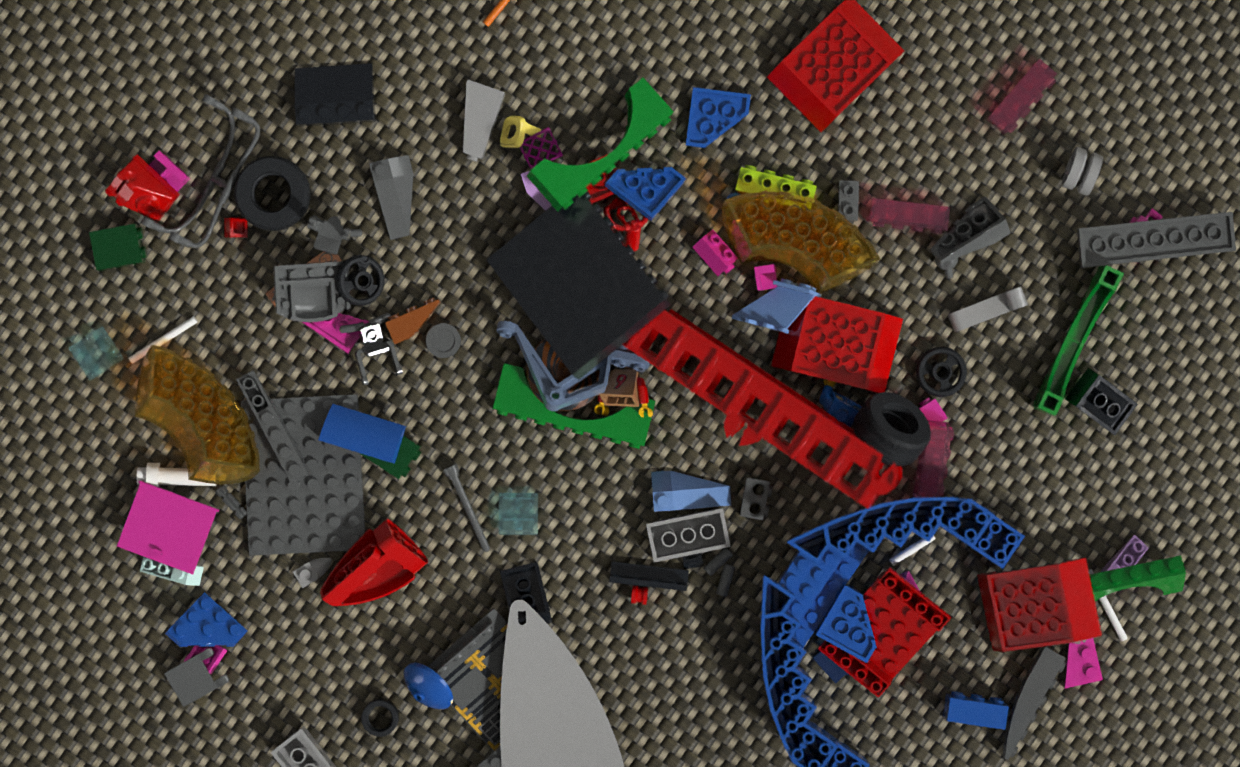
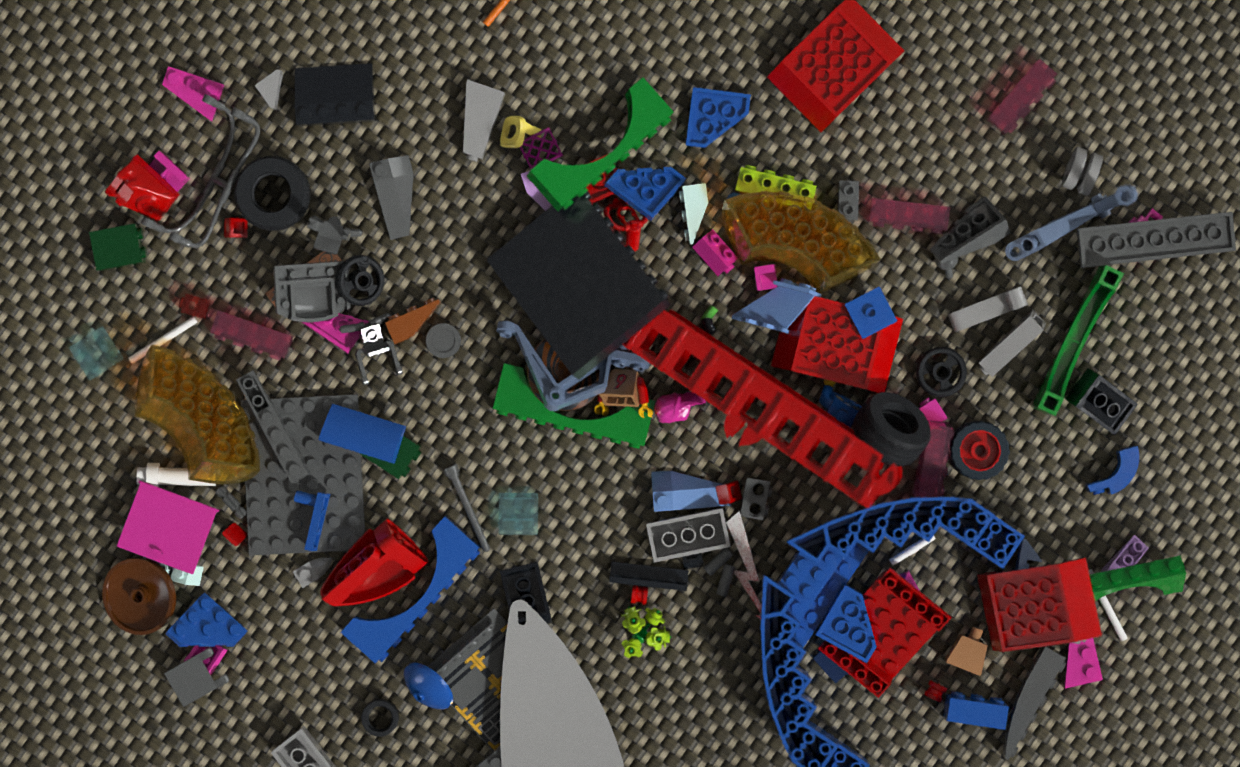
none -> reddish brown dish [102,557,176,635]
none -> dark pink wing [162,66,224,122]
none -> clear red brick [179,294,211,319]
none -> clear pink brick [210,310,294,361]
none -> red slope [222,523,248,546]
none -> light grey slope [255,69,283,110]
none -> blue piece [294,491,330,551]
none -> blue arch [340,516,481,664]
none -> lime plant [621,606,671,658]
none -> dark pink hair [654,392,706,424]
none -> light aqua slope [679,183,708,245]
none -> arm [700,305,718,335]
none -> red slope [716,480,742,505]
none -> white sticker [726,511,762,619]
none -> blue plate [844,286,897,339]
none -> red wheel [924,680,948,703]
none -> medium nougat torso [944,627,987,676]
none -> wheel [947,421,1010,480]
none -> light grey slope [979,309,1046,377]
none -> sand blue piece [1005,184,1138,261]
none -> sand blue slope [1015,539,1042,570]
none -> blue arch [1085,445,1139,495]

